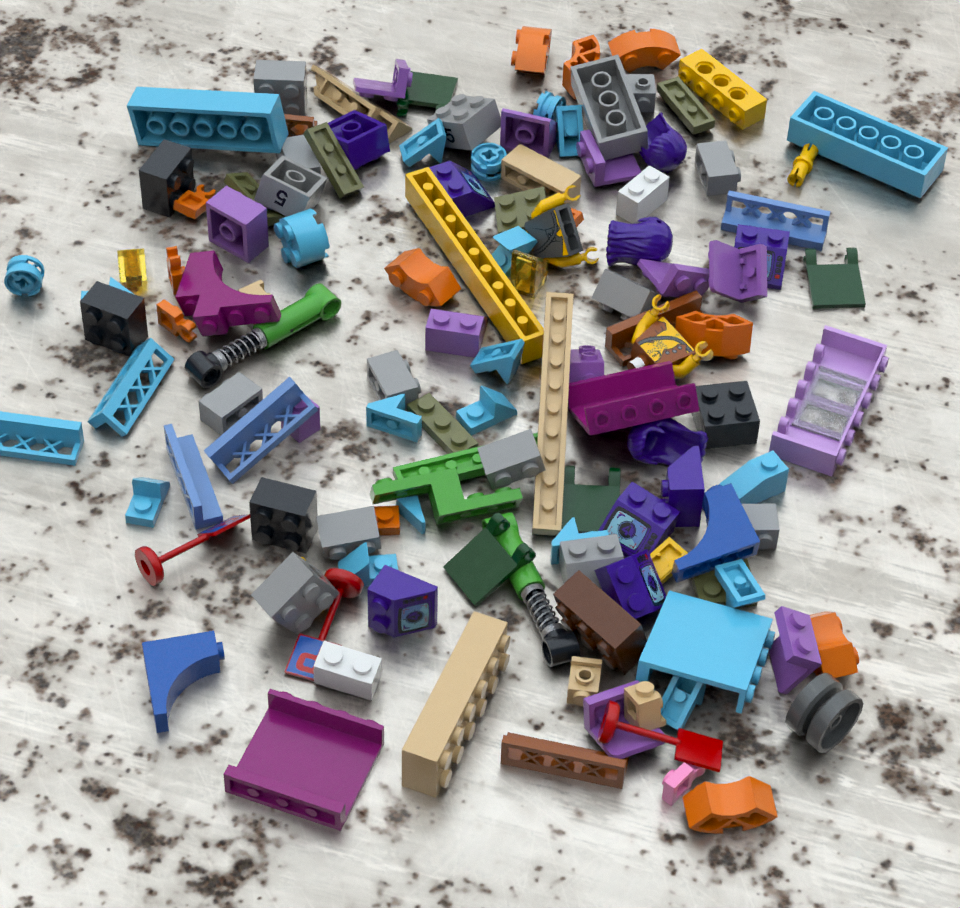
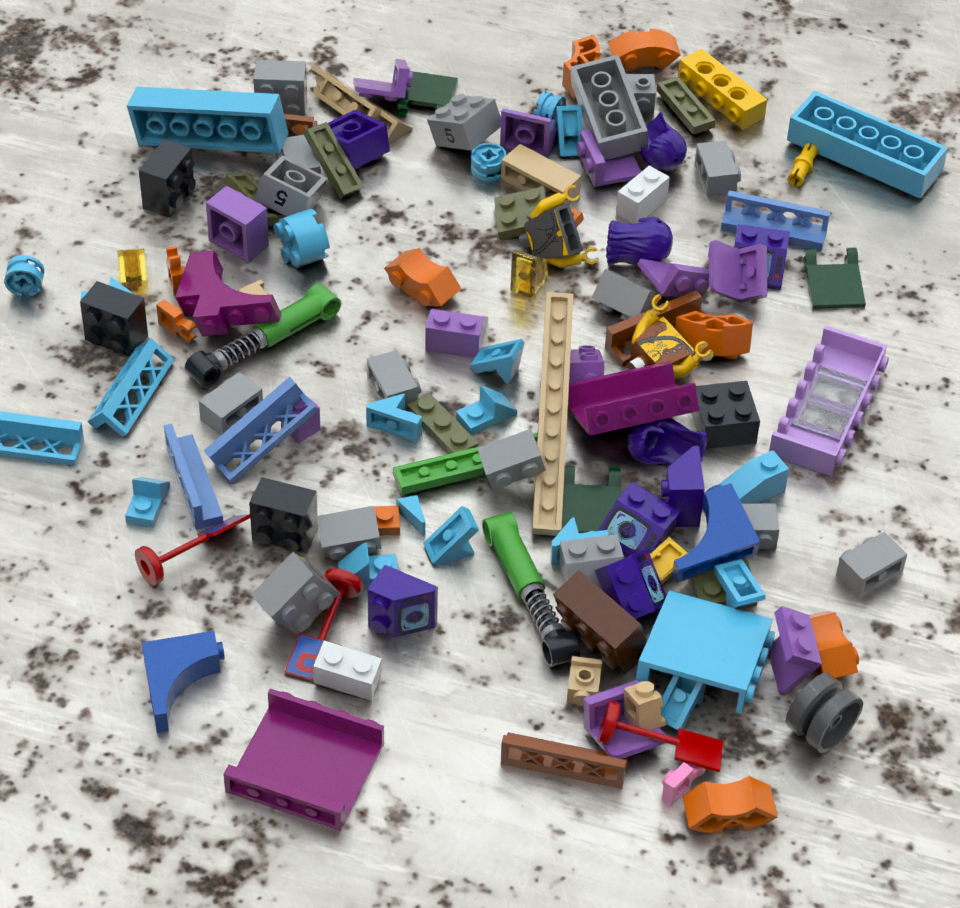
orange plate [173,184,216,219] -> none
bright green bracket [370,466,523,525] -> none
medium azure slope [399,118,446,167] -> none
tan brick [402,611,511,798] -> none
yellow brick [405,167,544,364] -> none
dark purple slope [429,161,495,217] -> none
dark green flag [443,513,536,607] -> none
medium azure slope [492,226,538,278] -> none
orange brick [511,26,552,75] -> none
none -> medium azure slope [423,506,479,566]
none -> light grey brick [836,532,907,597]

